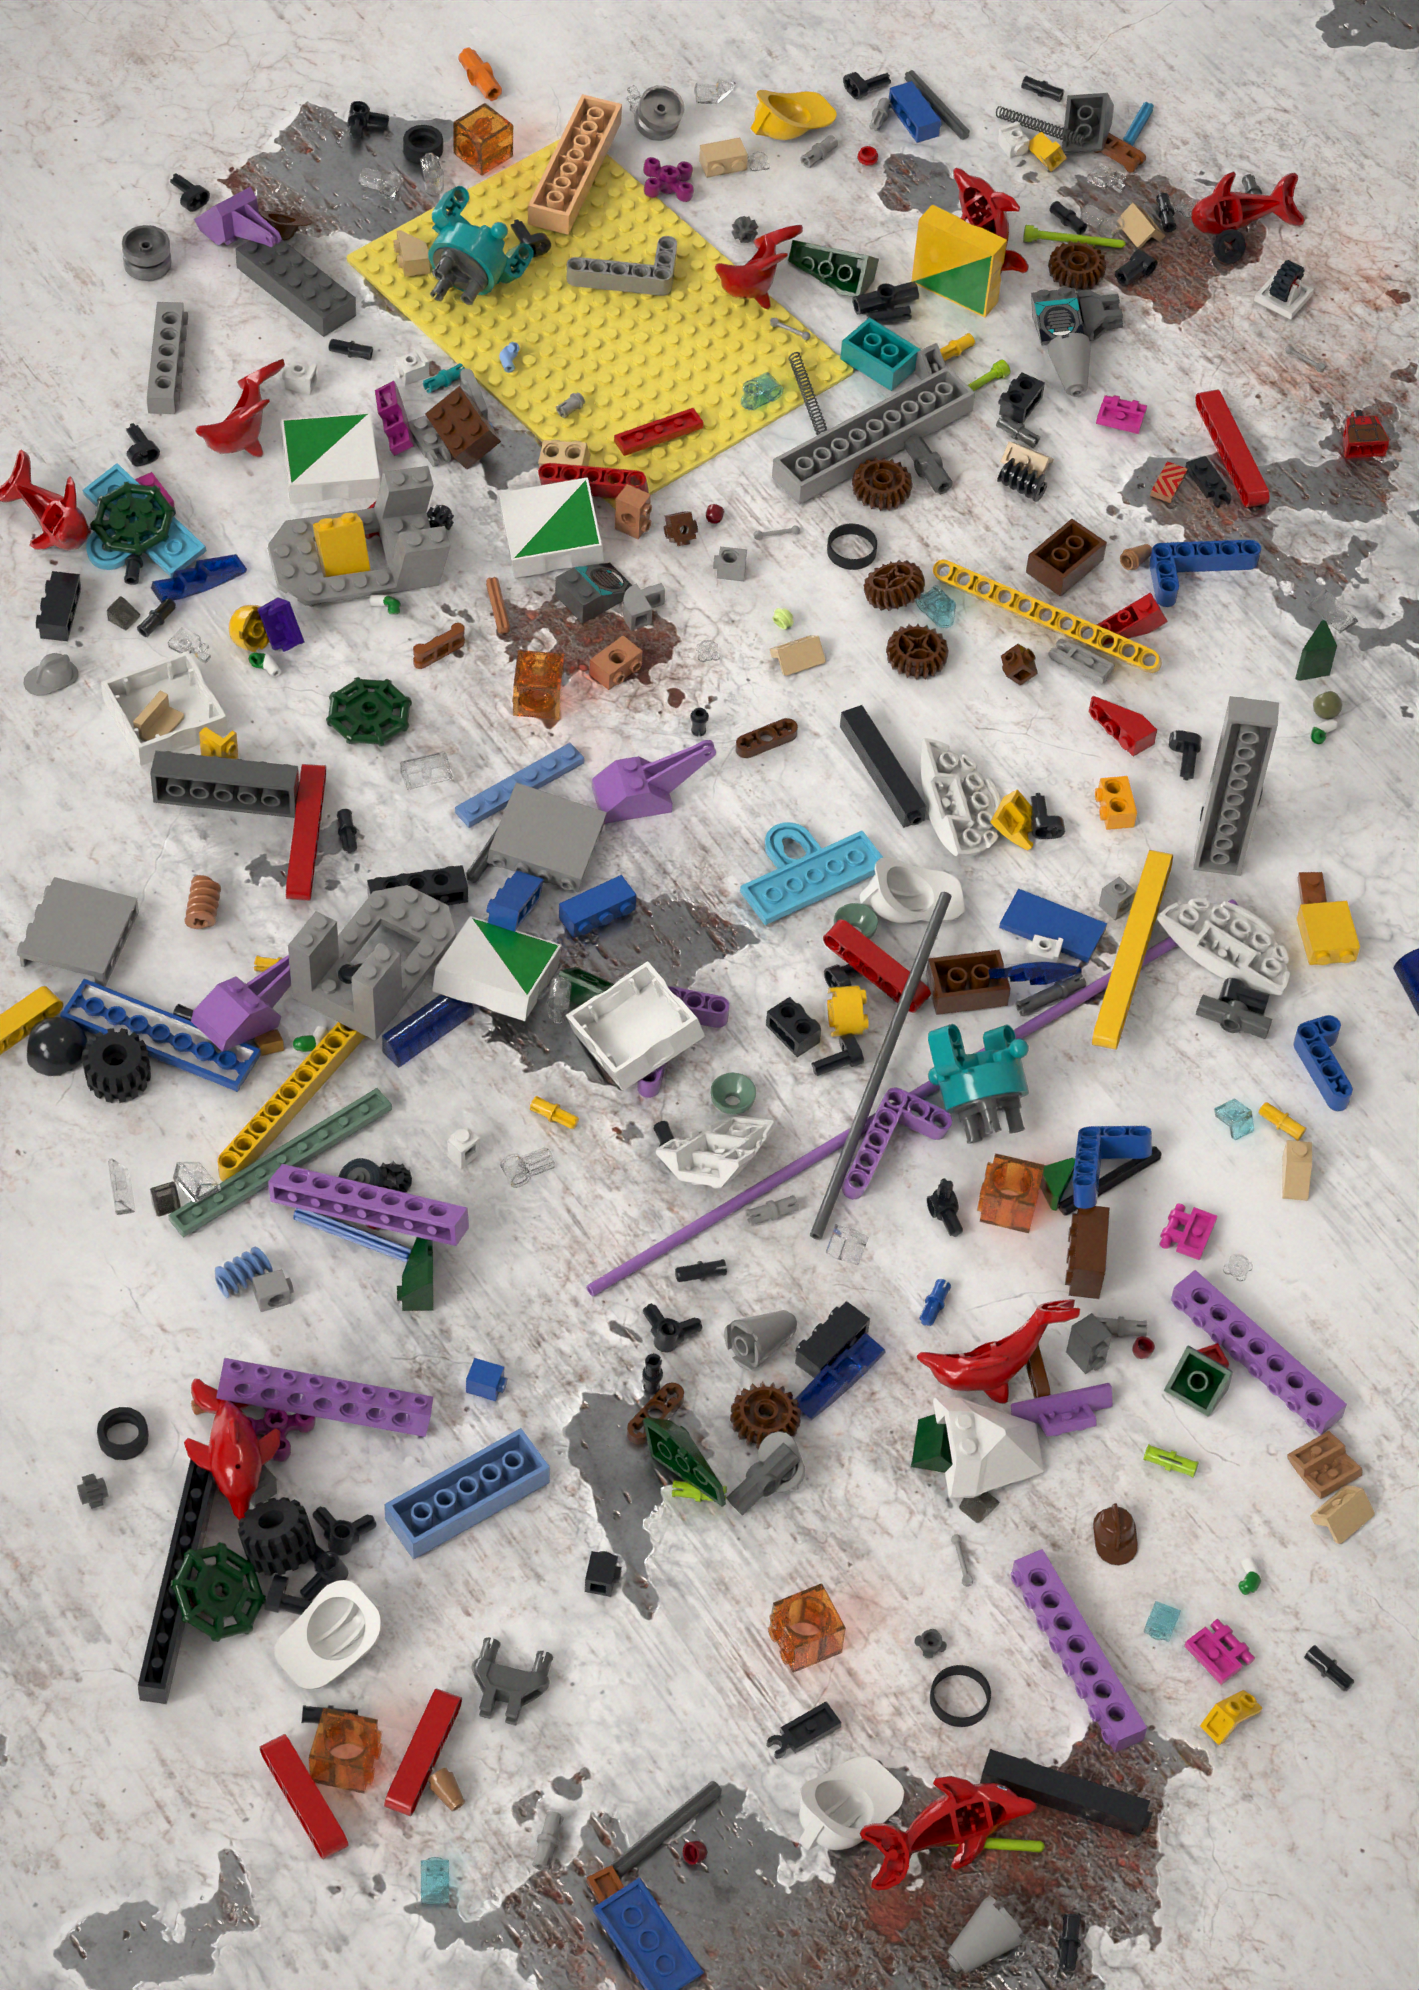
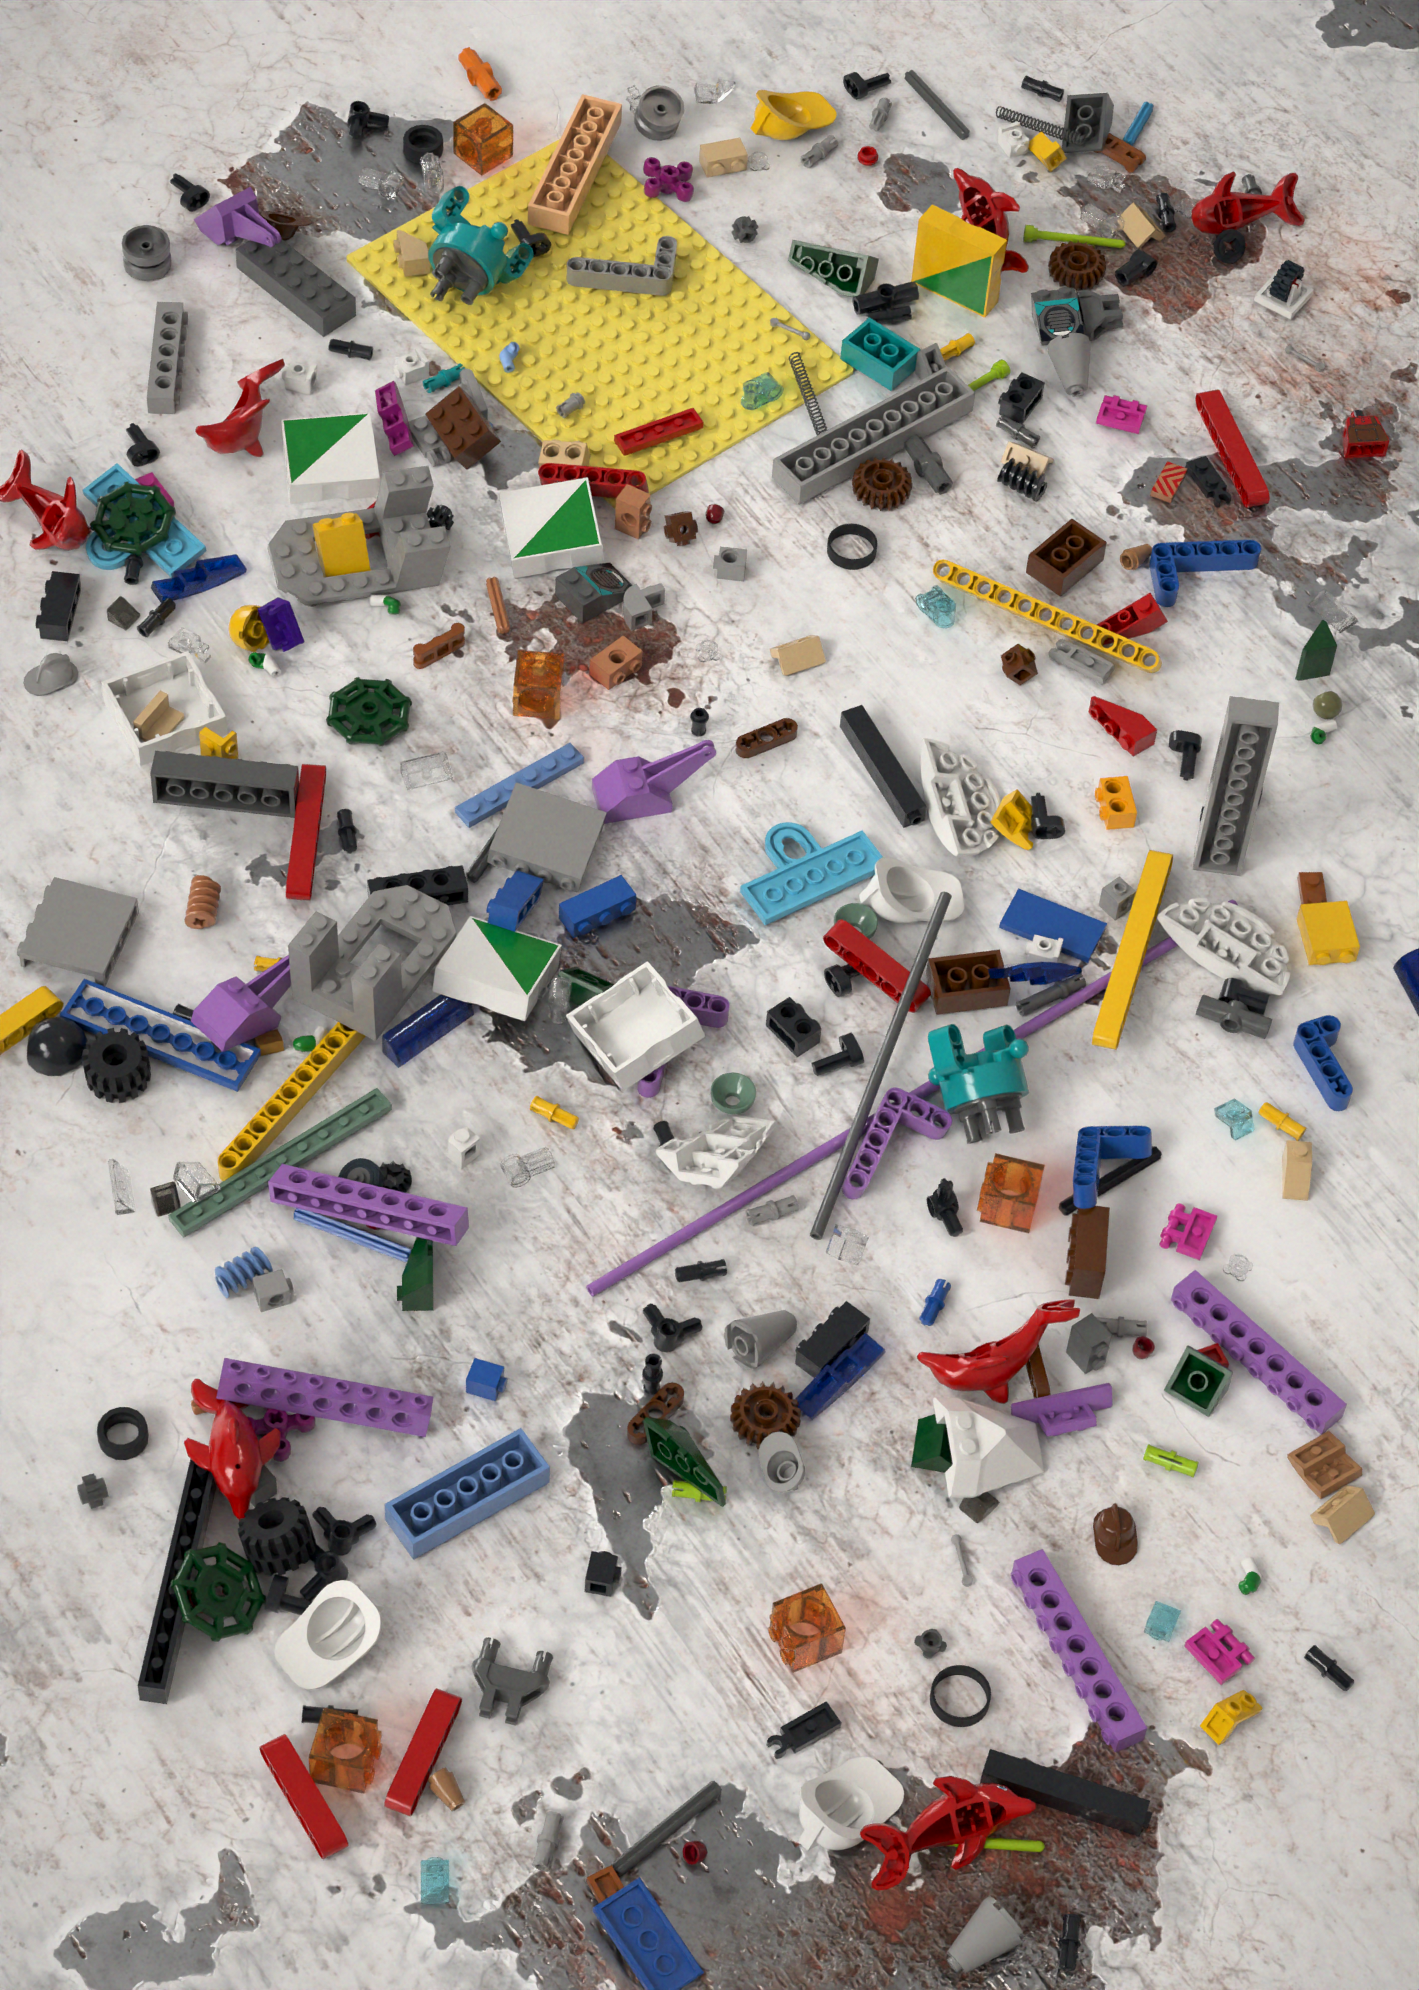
black pin [338,963,363,984] -> none
red animal [715,225,803,309] -> none
dark grey piece [726,1442,800,1516] -> none
light grey hinge [753,525,800,540] -> none
yellowish green plate [772,608,794,629] -> none
yellow brick [827,986,869,1037] -> none
reddish brown gear [863,560,925,611] -> none
reddish brown gear [886,623,949,680] -> none
blue brick [889,81,942,143] -> none
green slope [1037,1157,1075,1211] -> none
black pin [1049,201,1087,235] -> none

